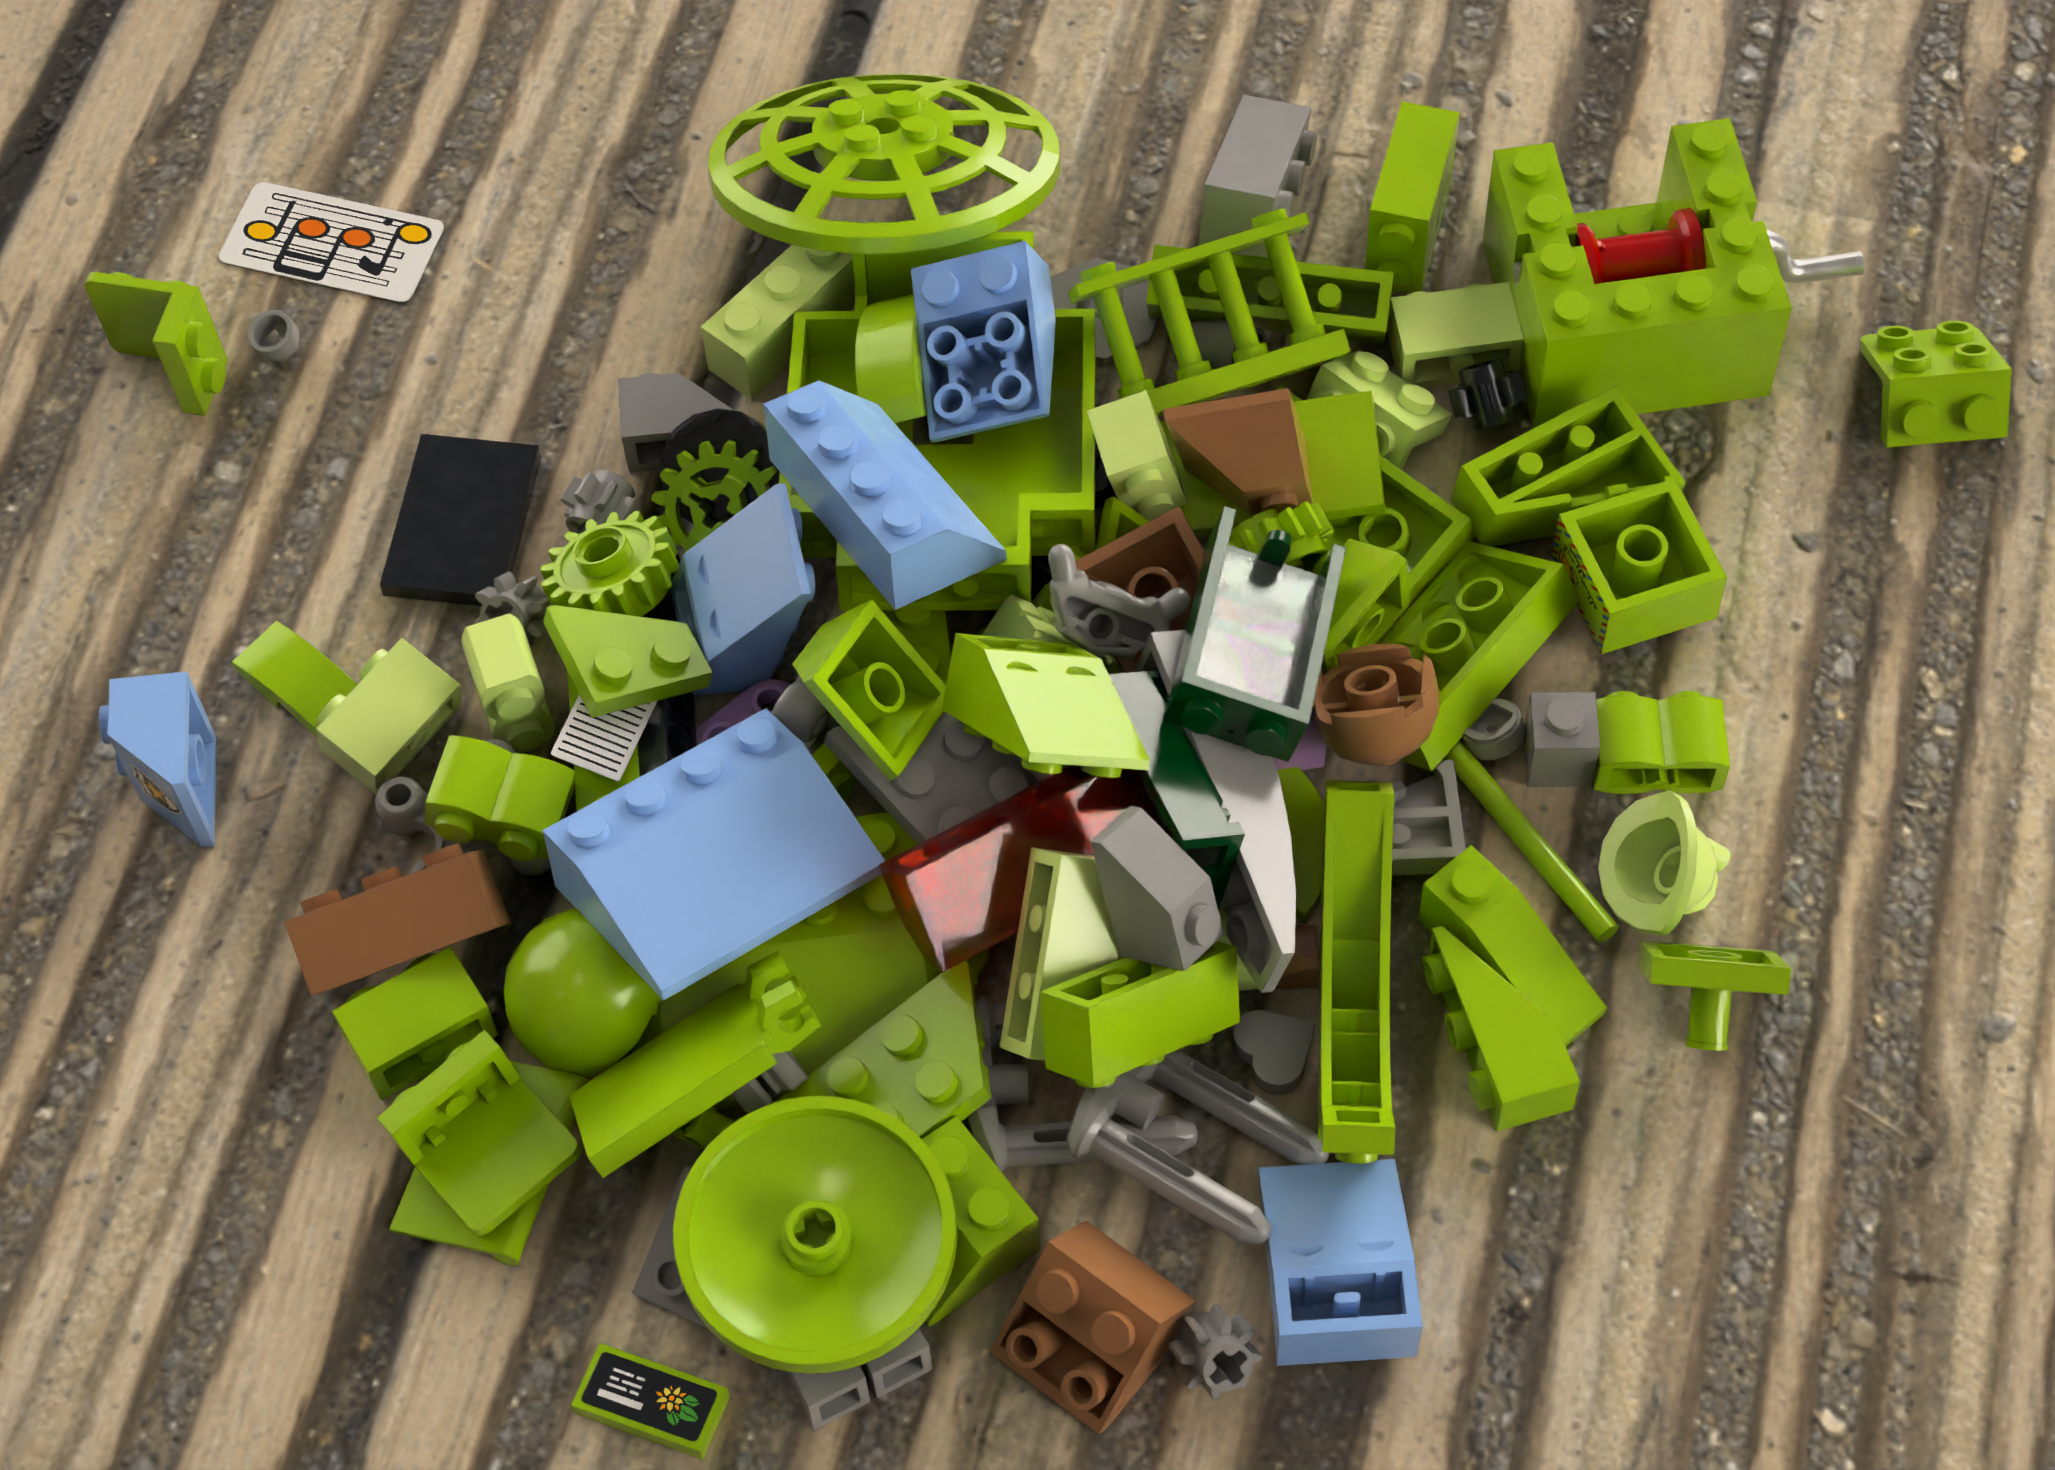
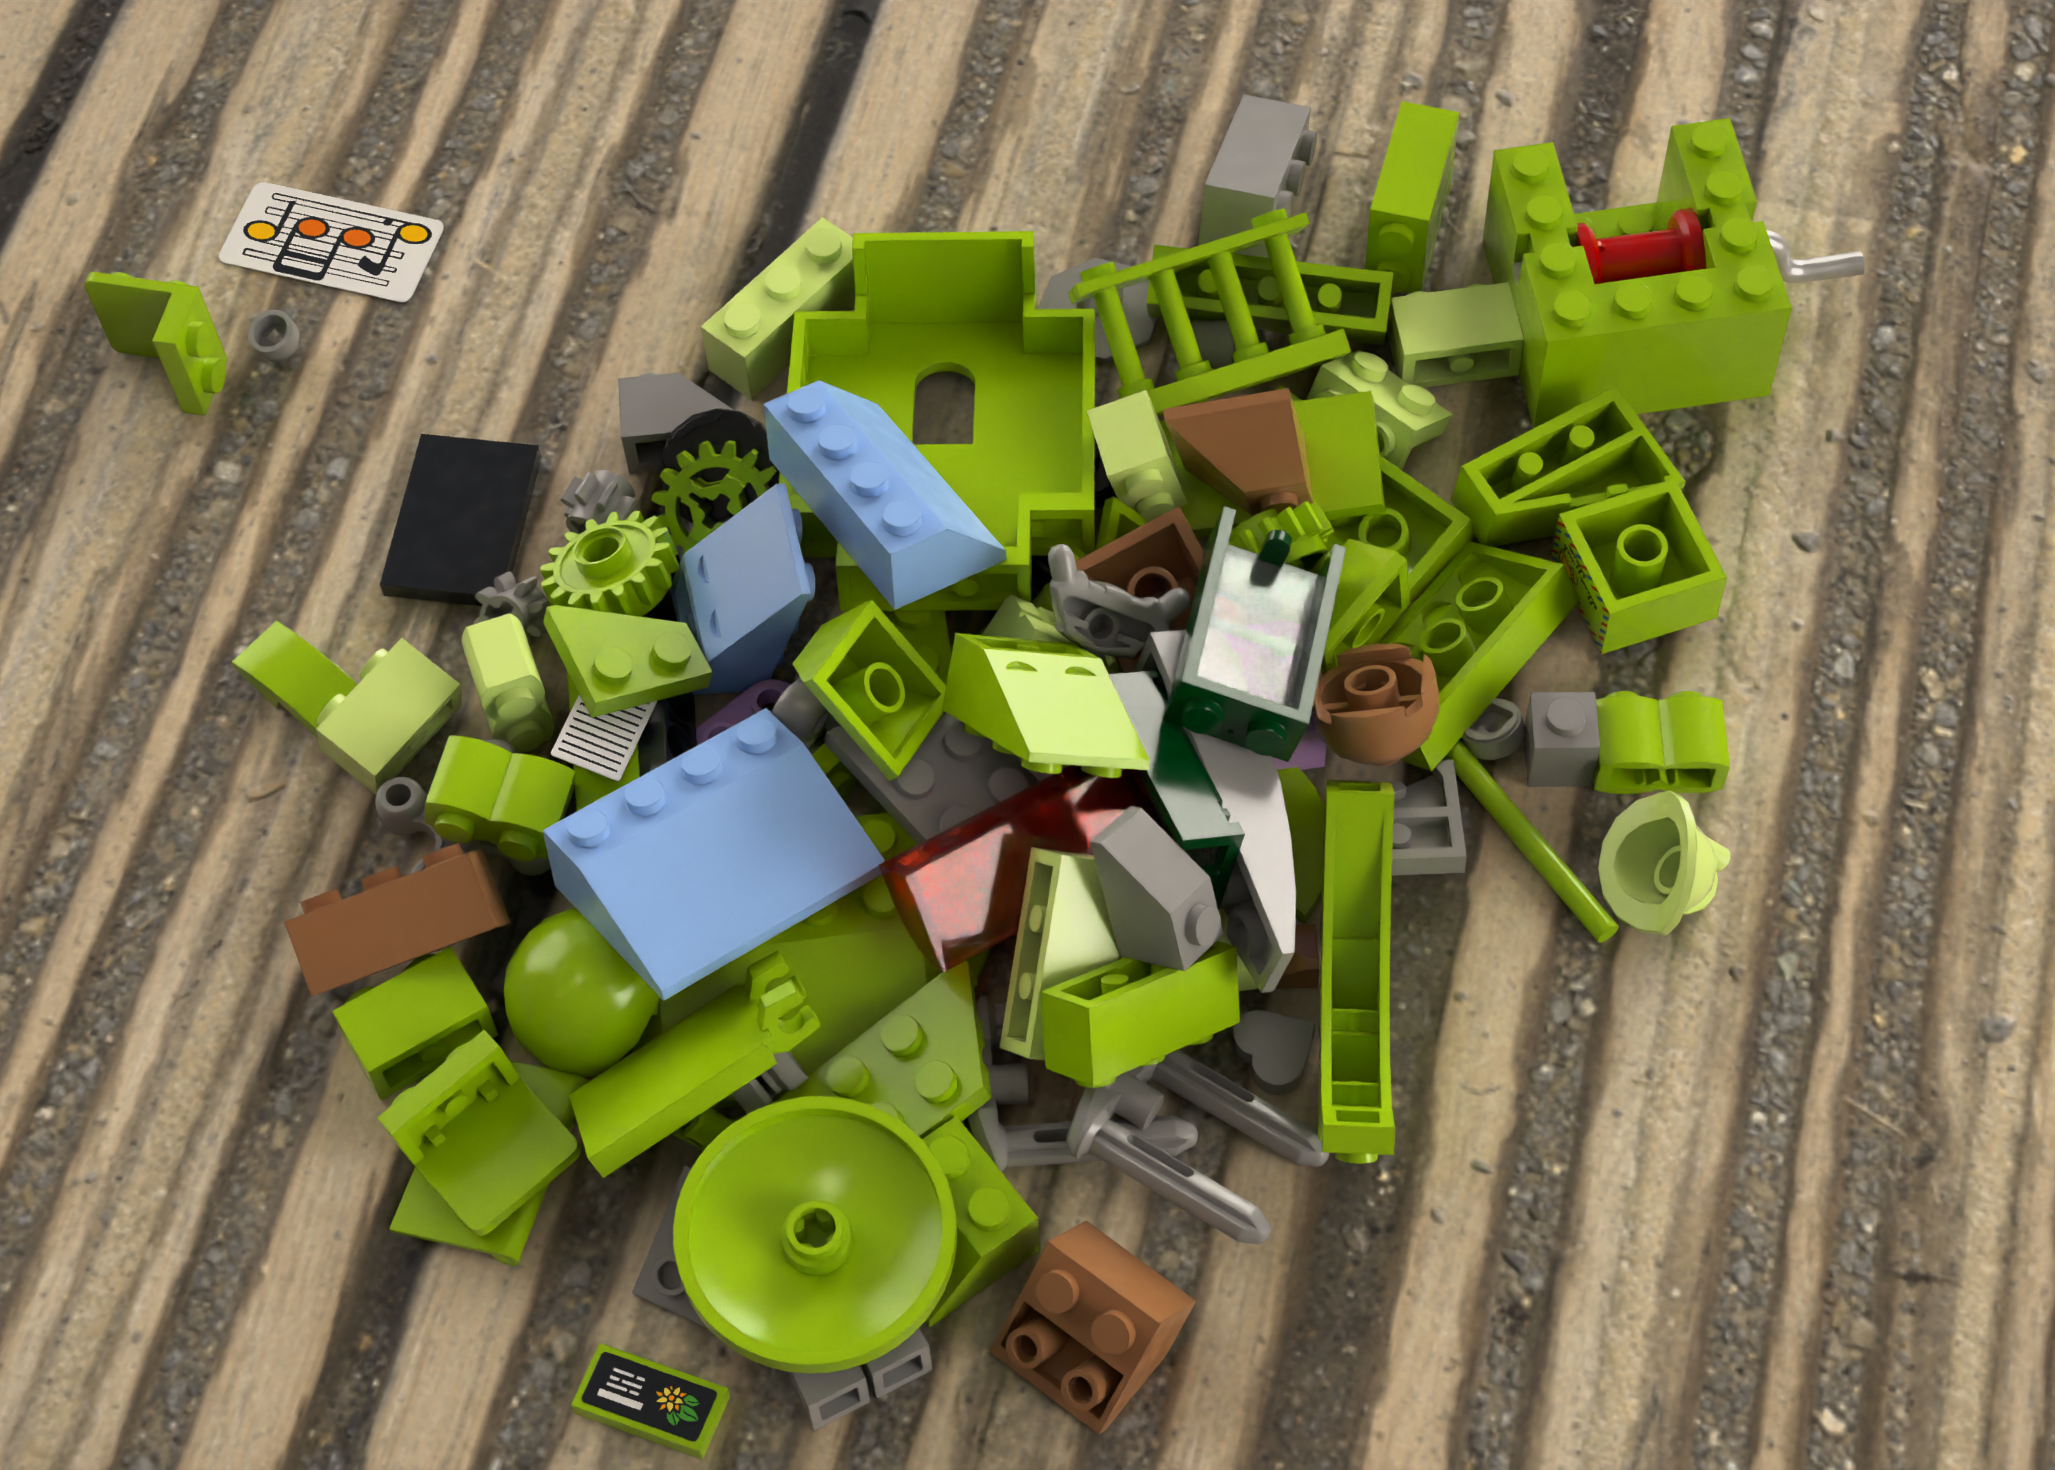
light blue slope [99,671,216,847] -> none
lime dish [708,73,1060,254] -> none
lime brick [855,294,927,423] -> none
light blue slope [911,241,1056,443] -> none
light grey gear [1169,1304,1262,1399] -> none
light blue slope [1258,1159,1423,1366] -> none
lime slope [1418,845,1607,1046] -> none
lime slope [1422,926,1580,1132] -> none
black gear [1448,358,1528,430] -> none
lime tile [1638,940,1791,1051] -> none
lime bracket [1860,321,2012,448] -> none

